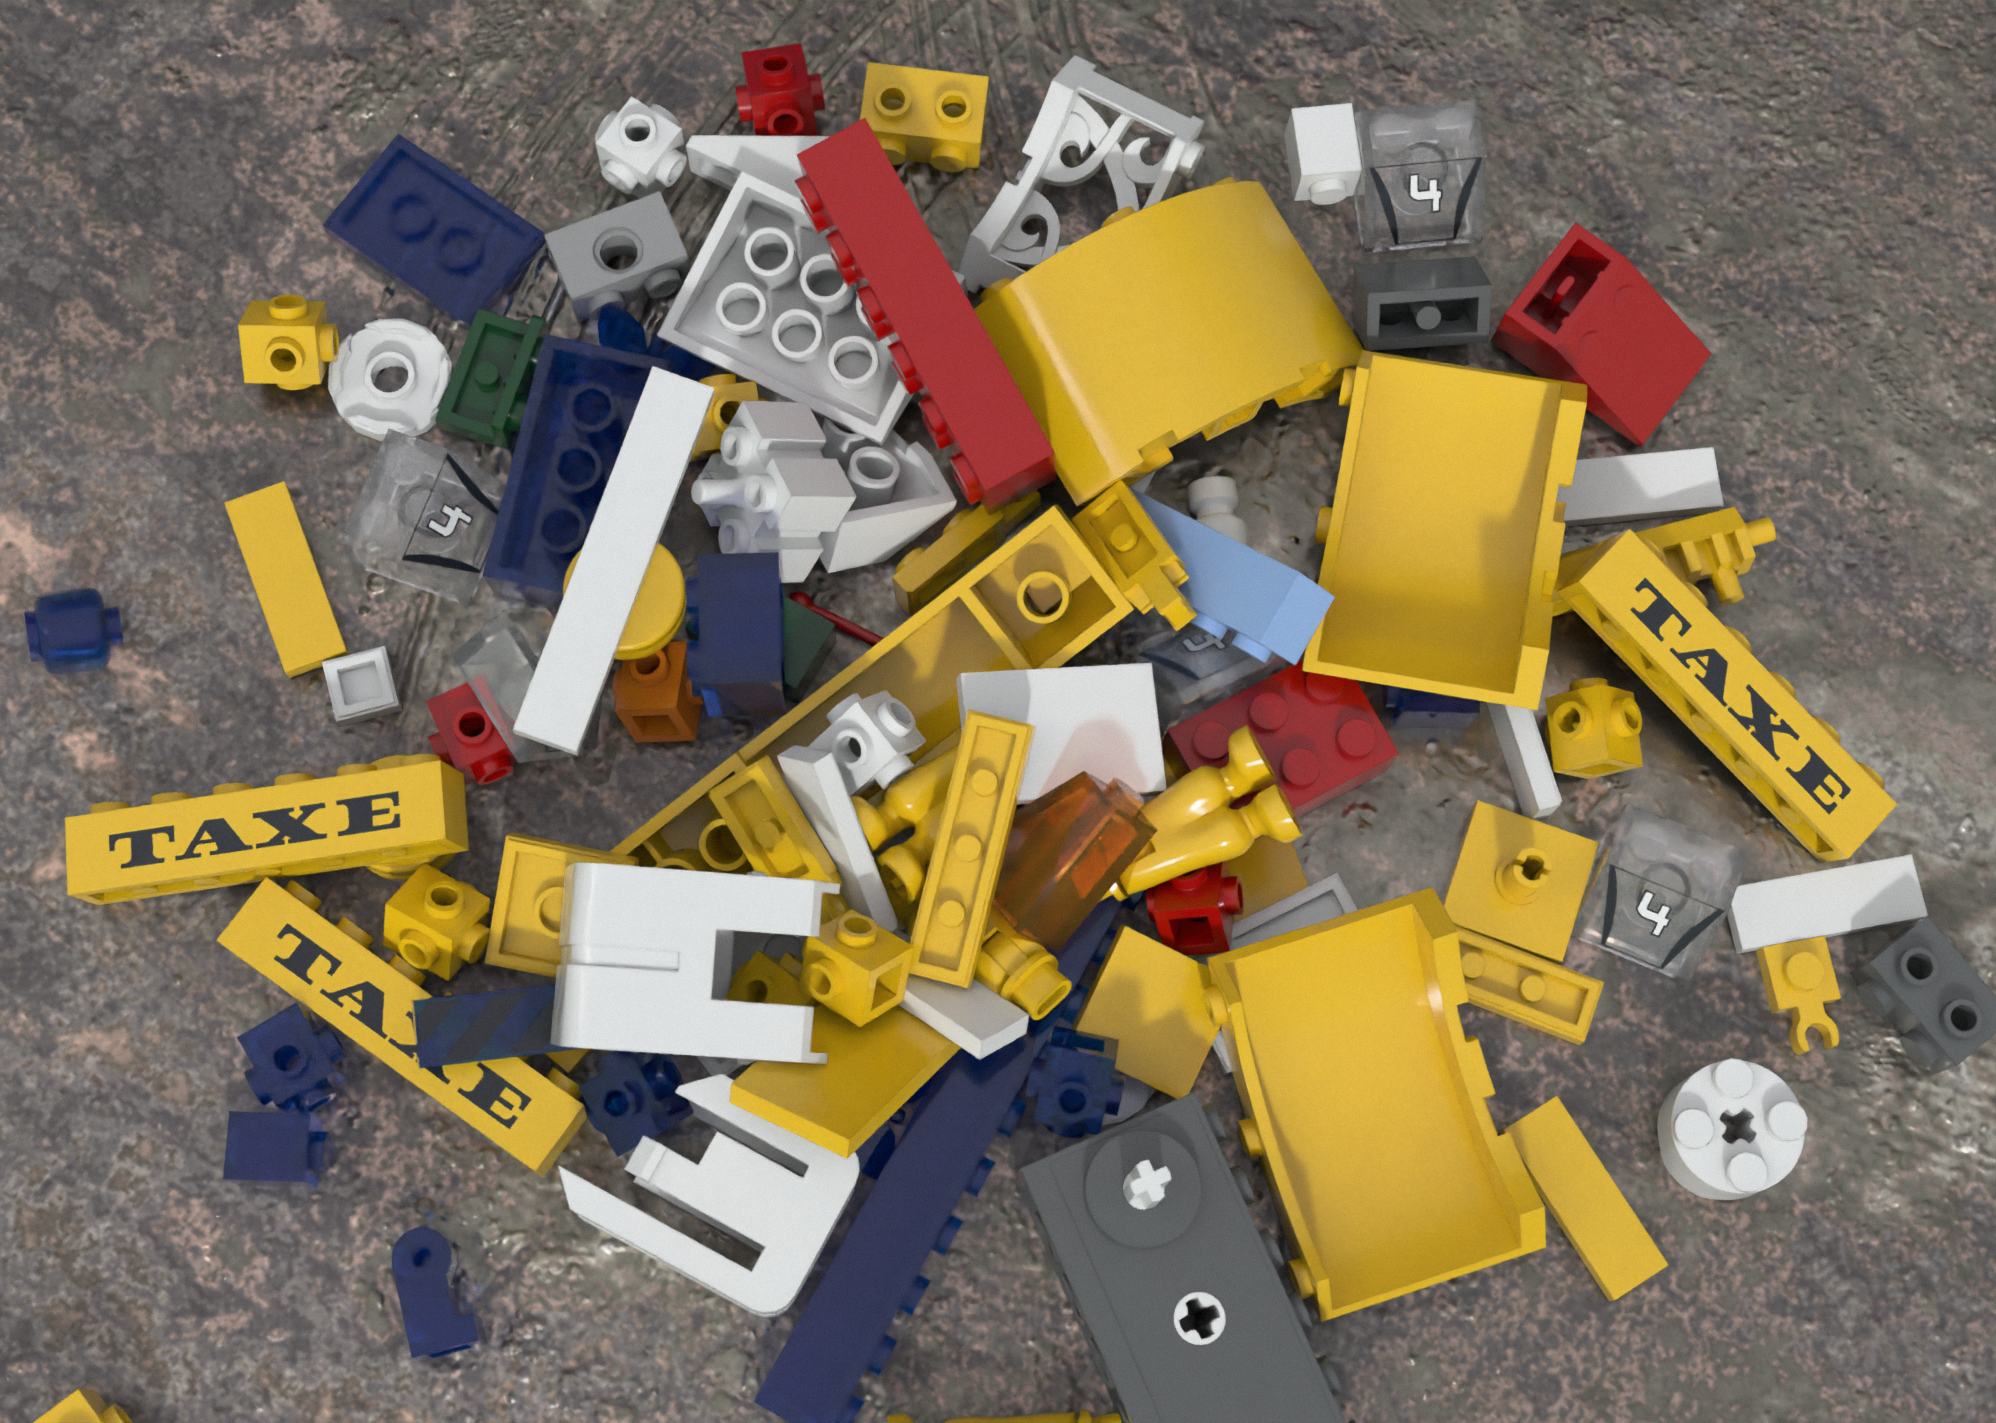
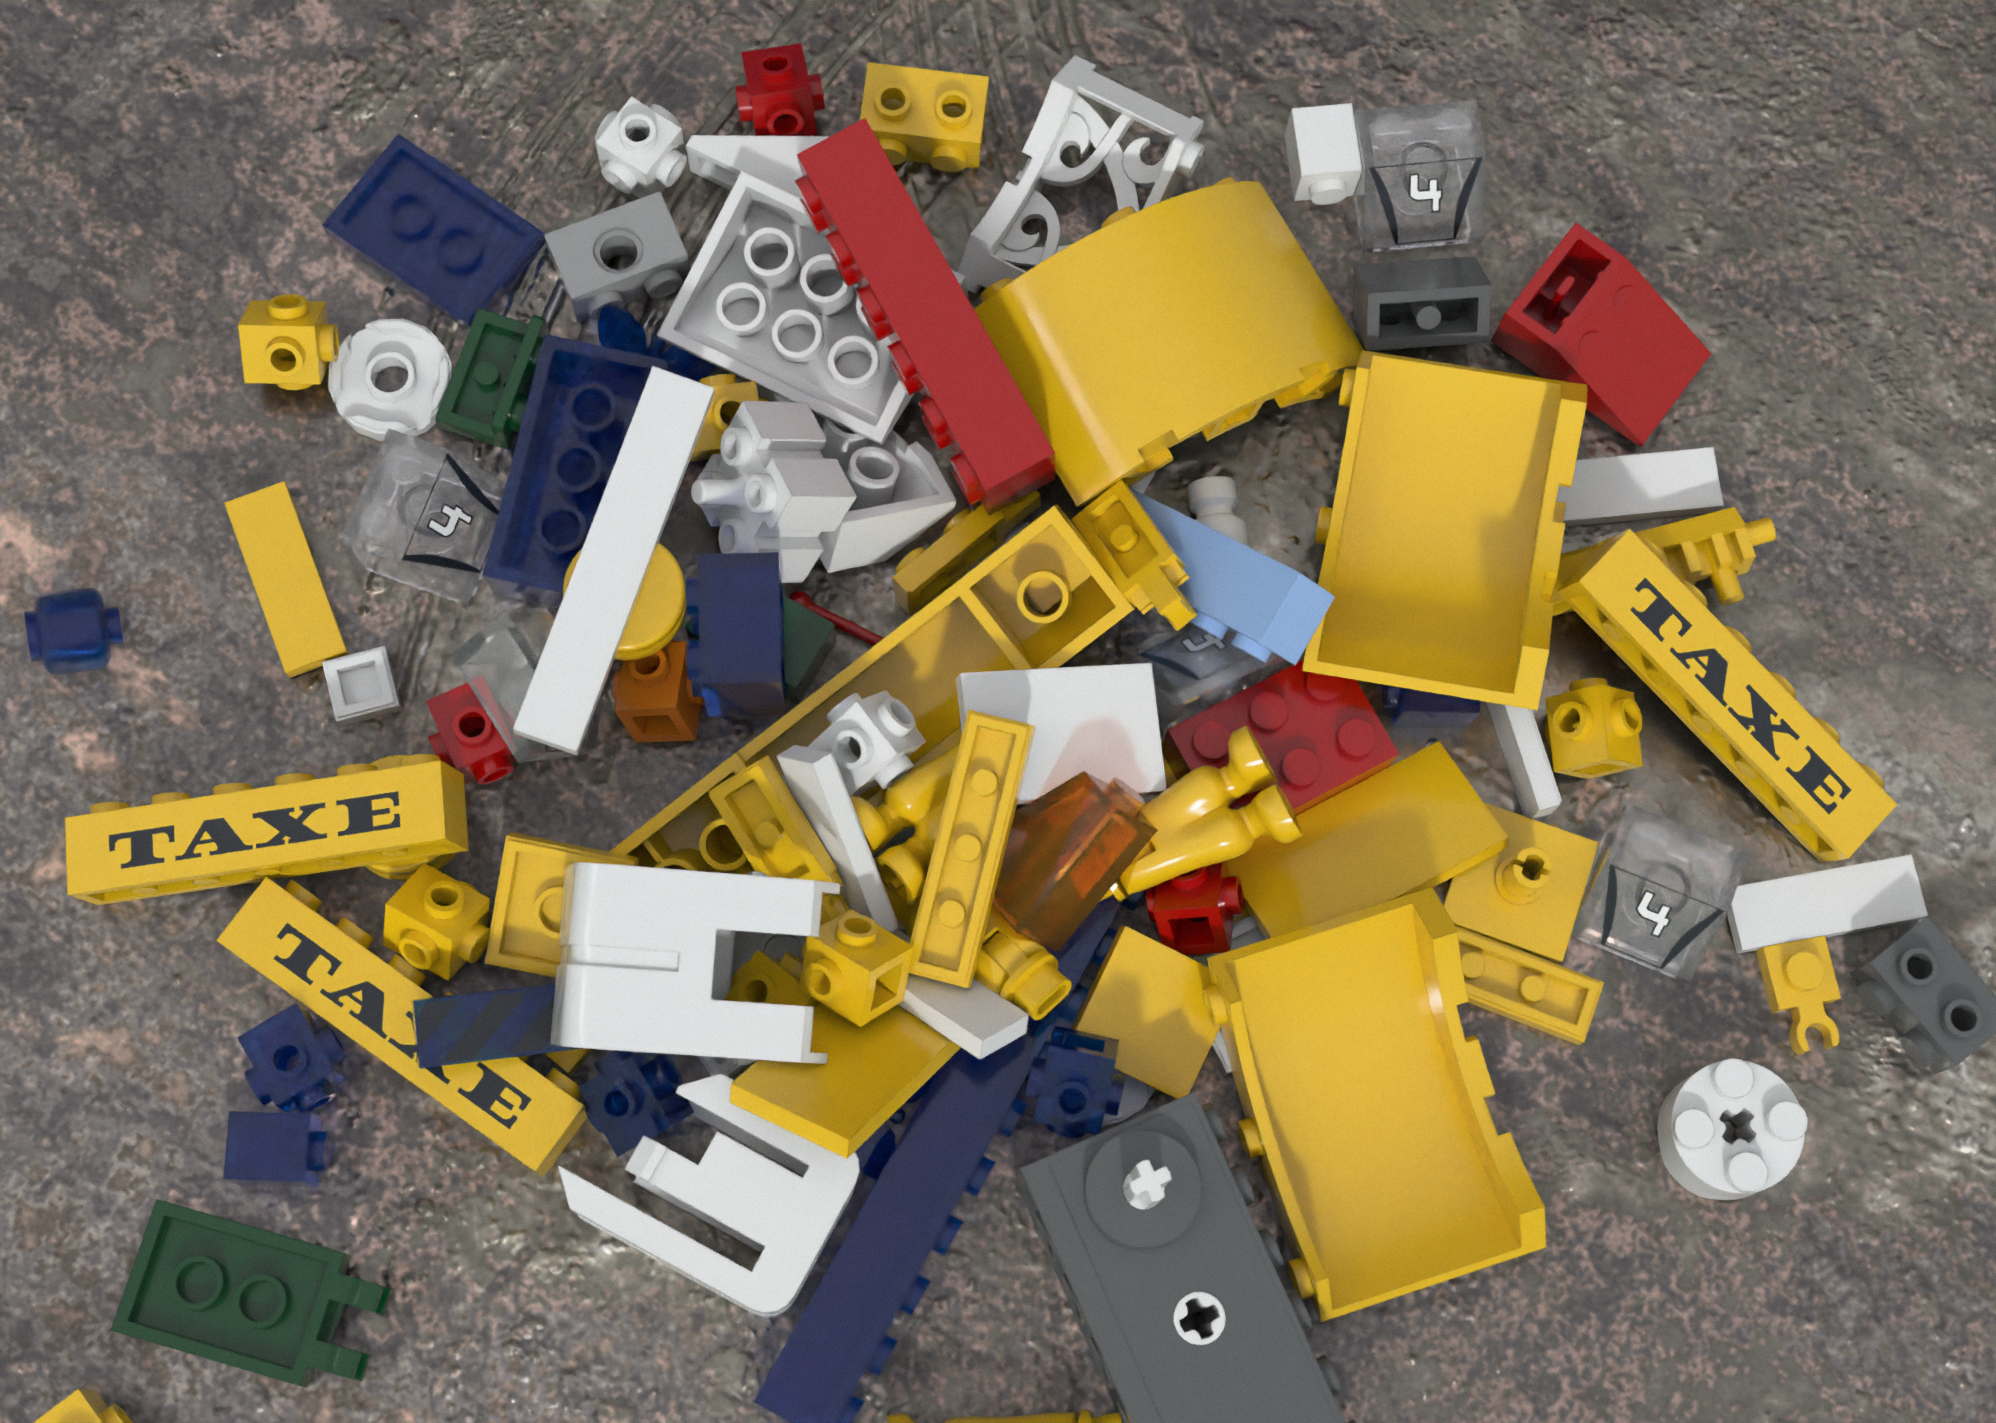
clear blue leg [392,1227,487,1362] -> none
yellow tile [1499,1096,1668,1302] -> none
none -> dark green tile [111,1199,392,1388]
none -> yellow tile [1226,741,1509,939]

